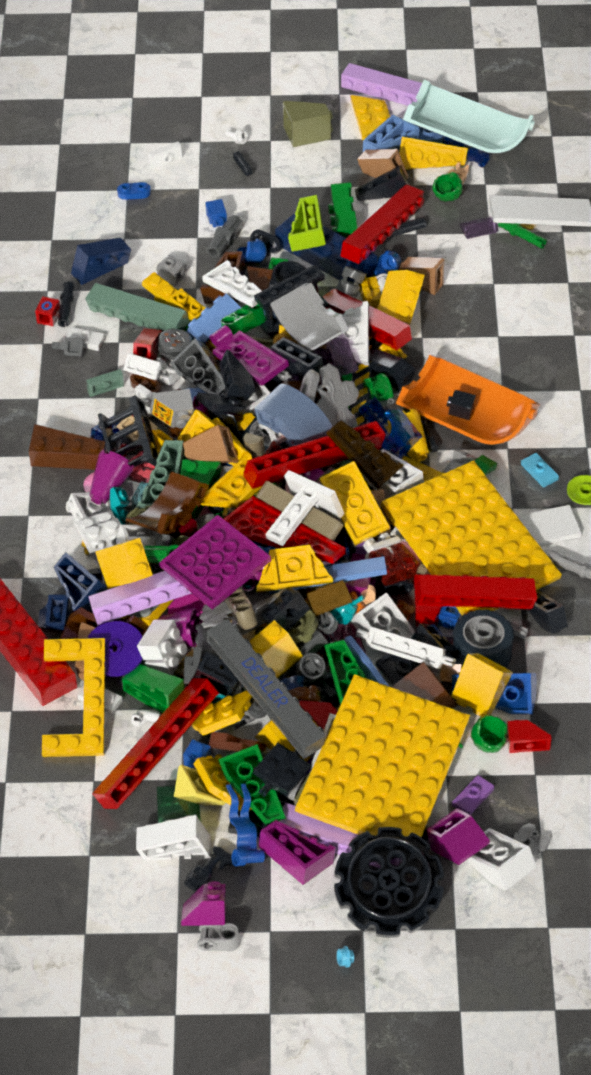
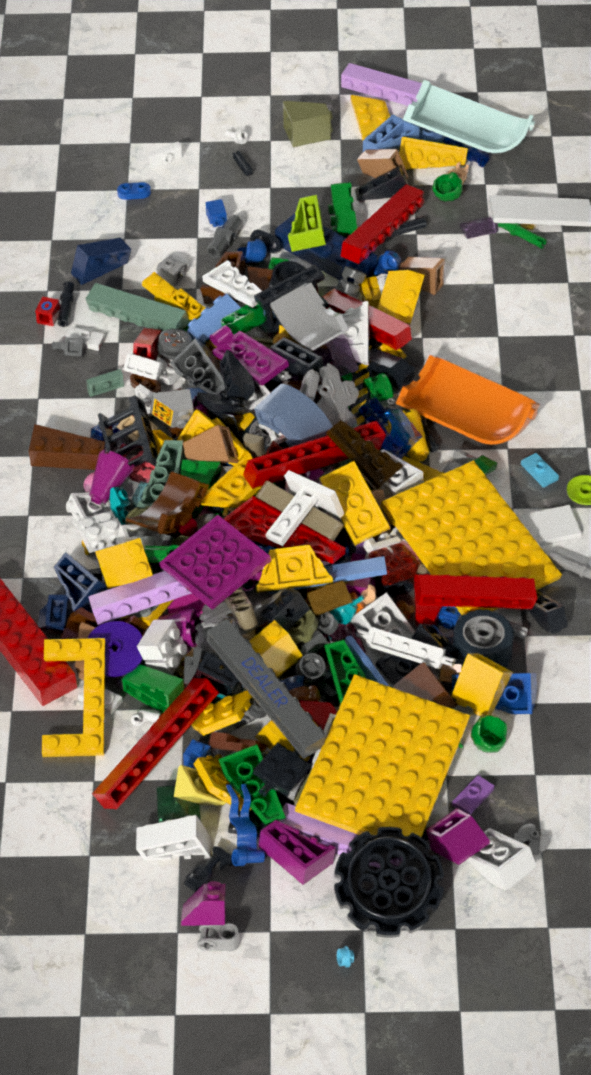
black brick [446,390,476,420] -> none
red slope [506,720,551,753] -> none

